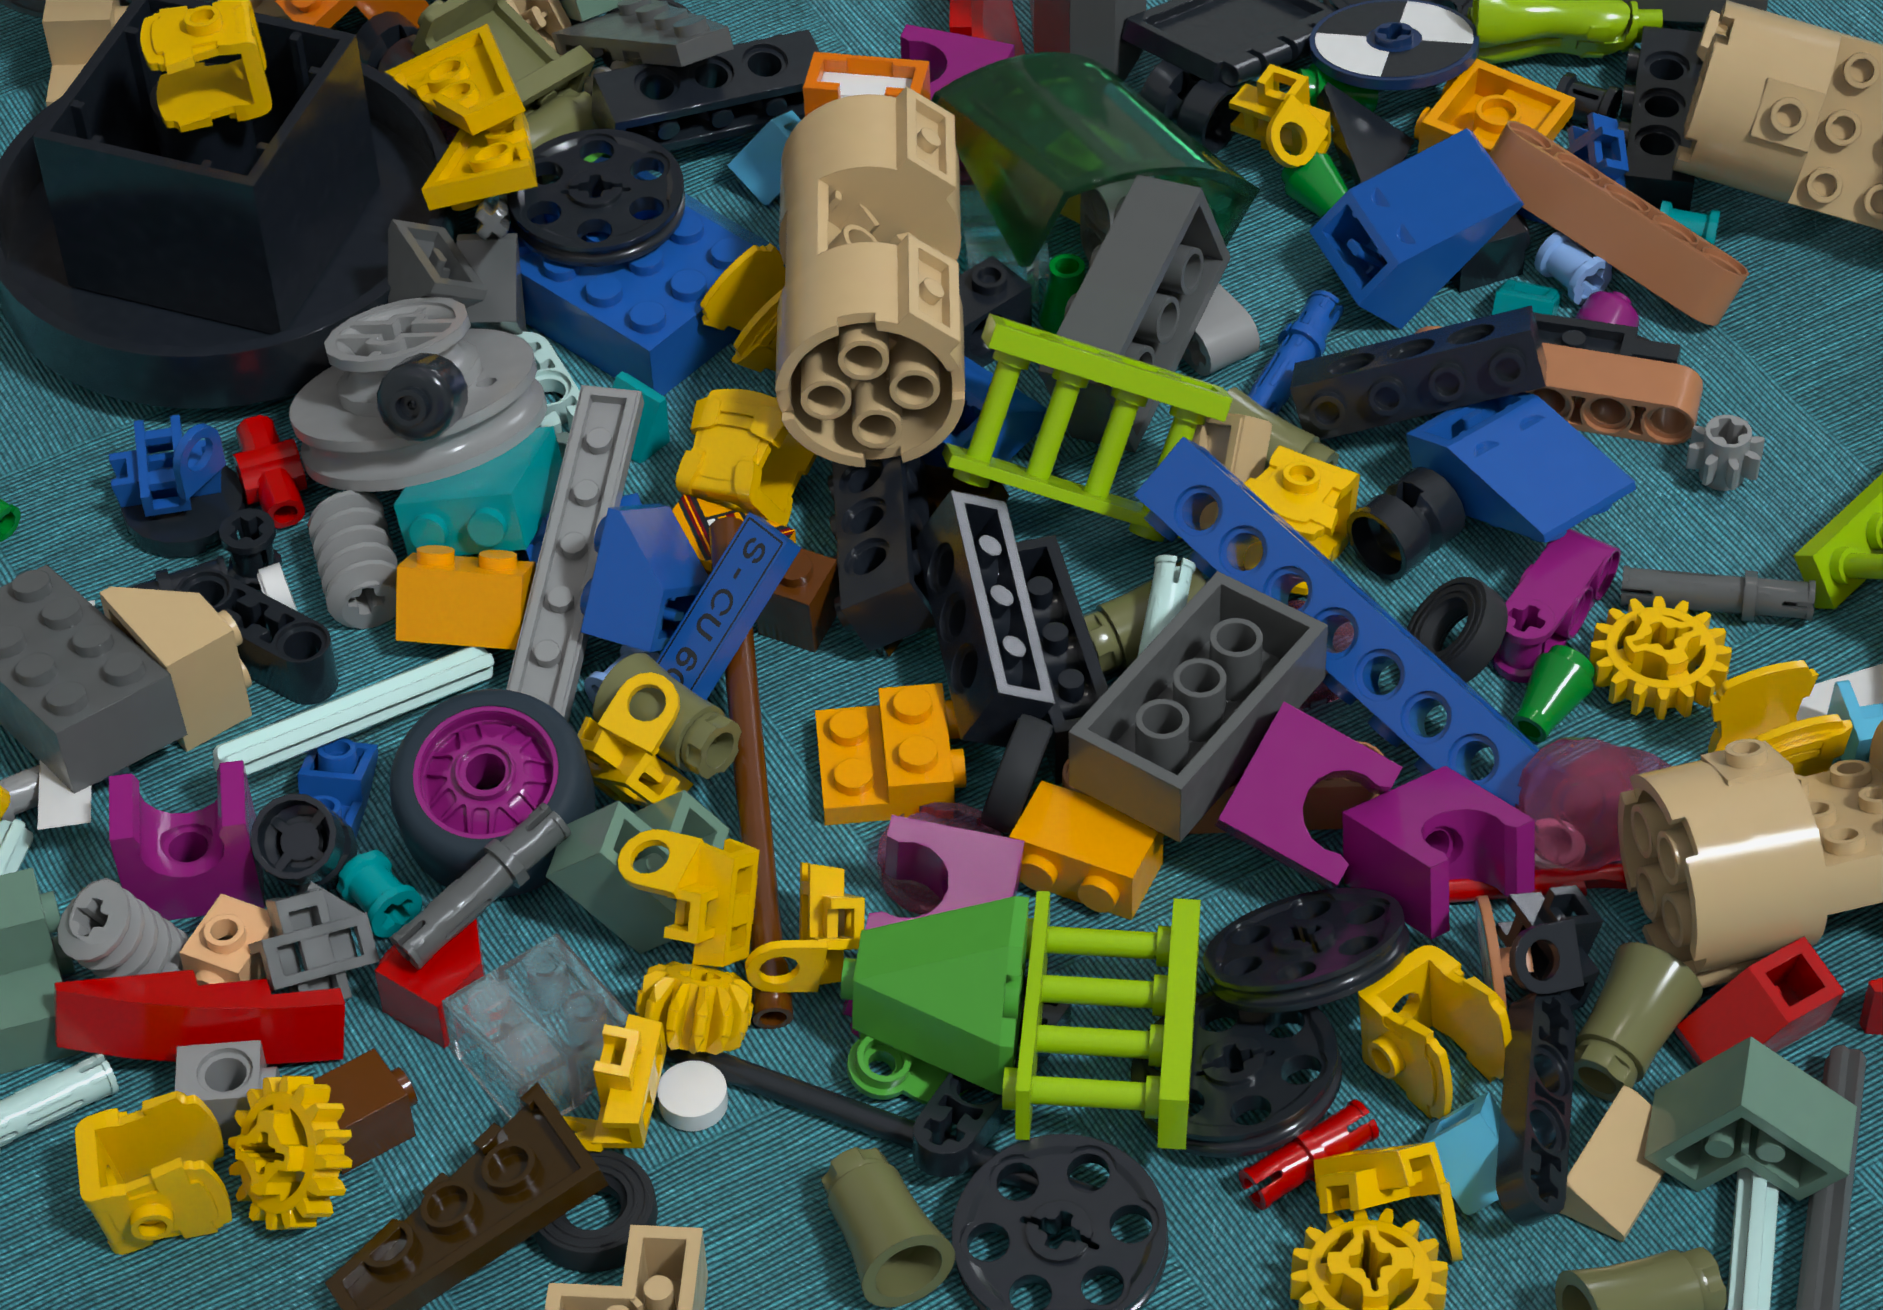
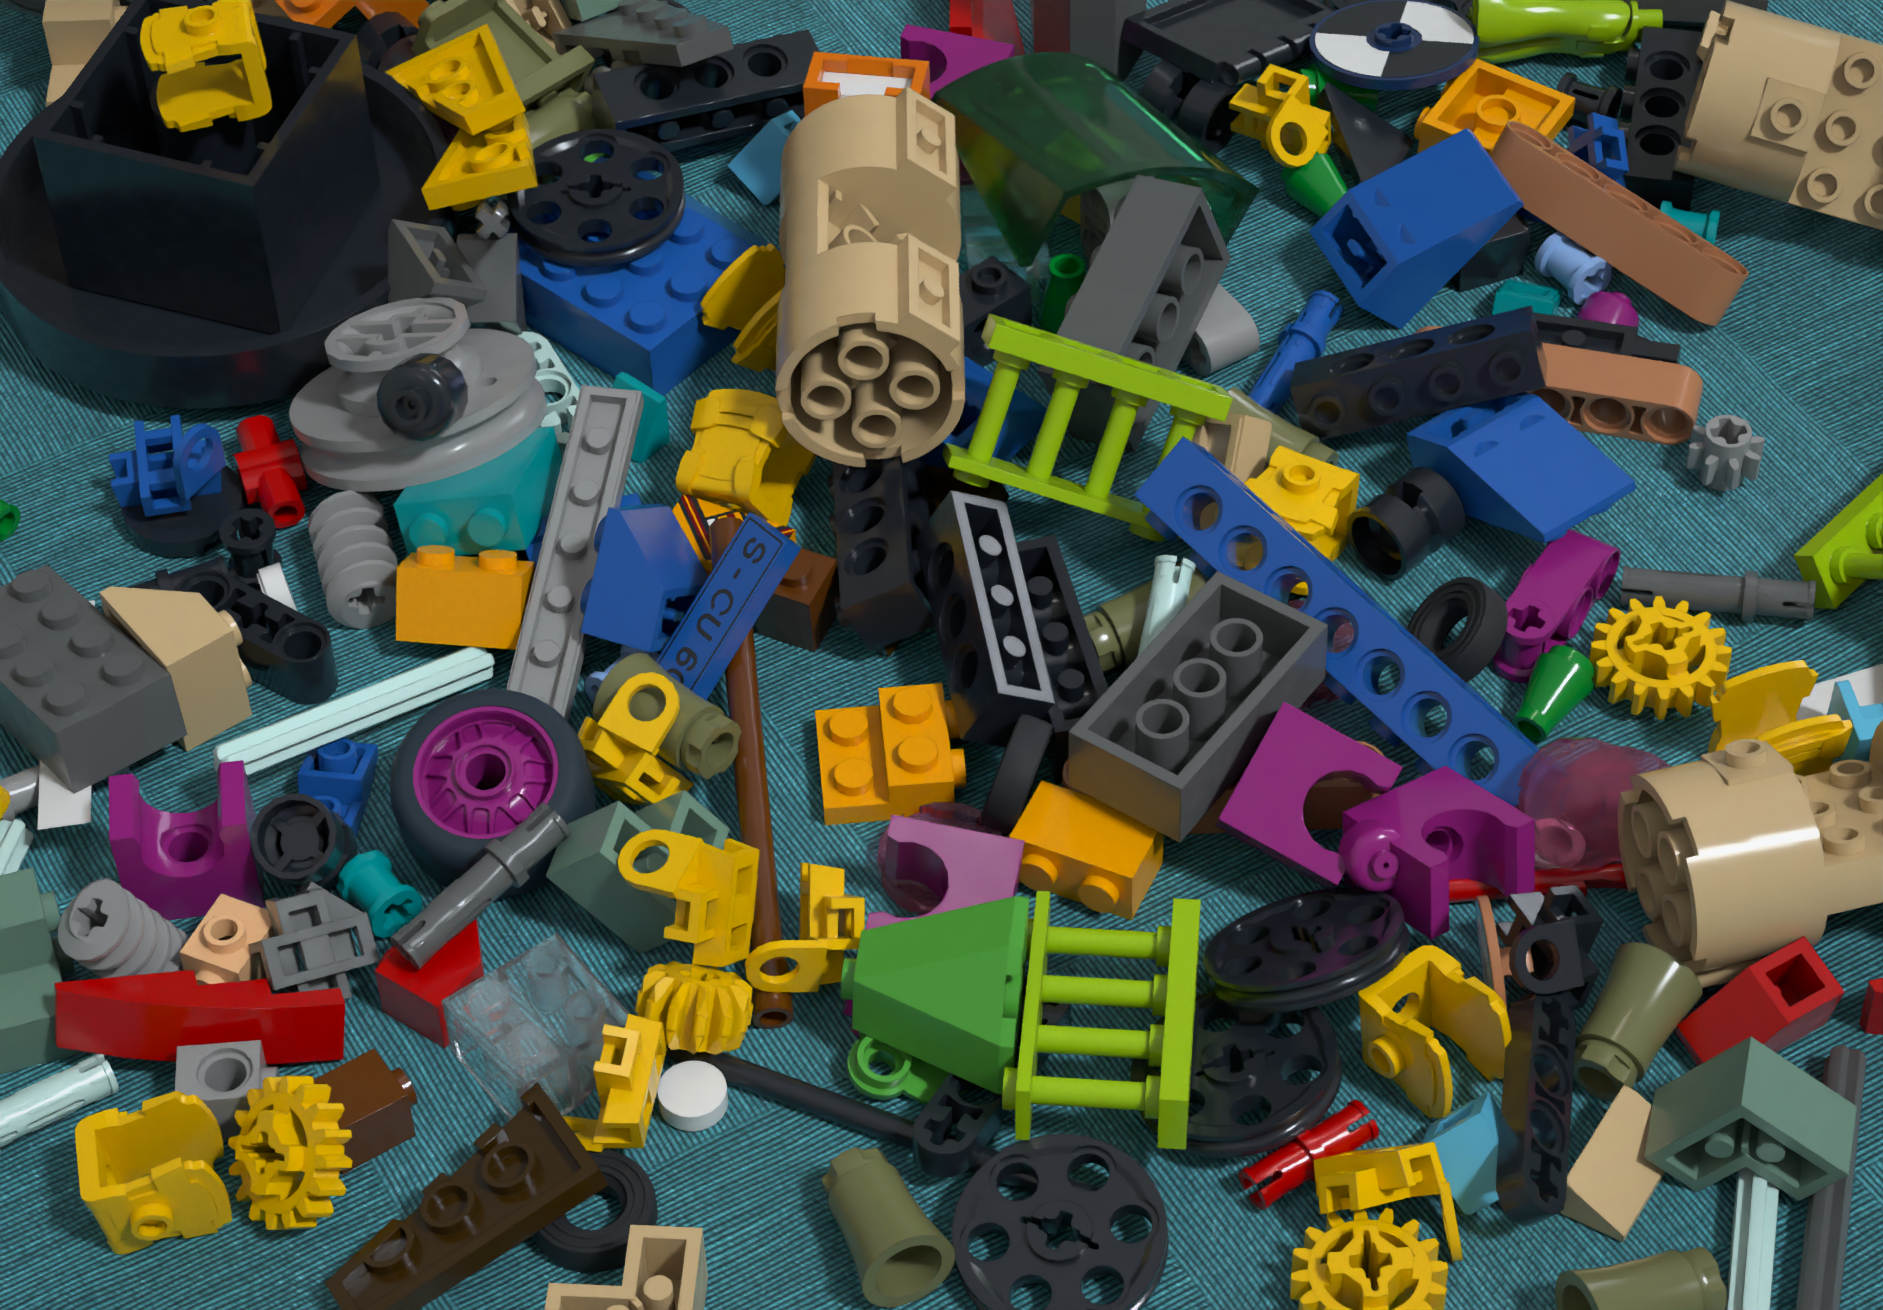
none -> magenta piece [1338,819,1401,892]

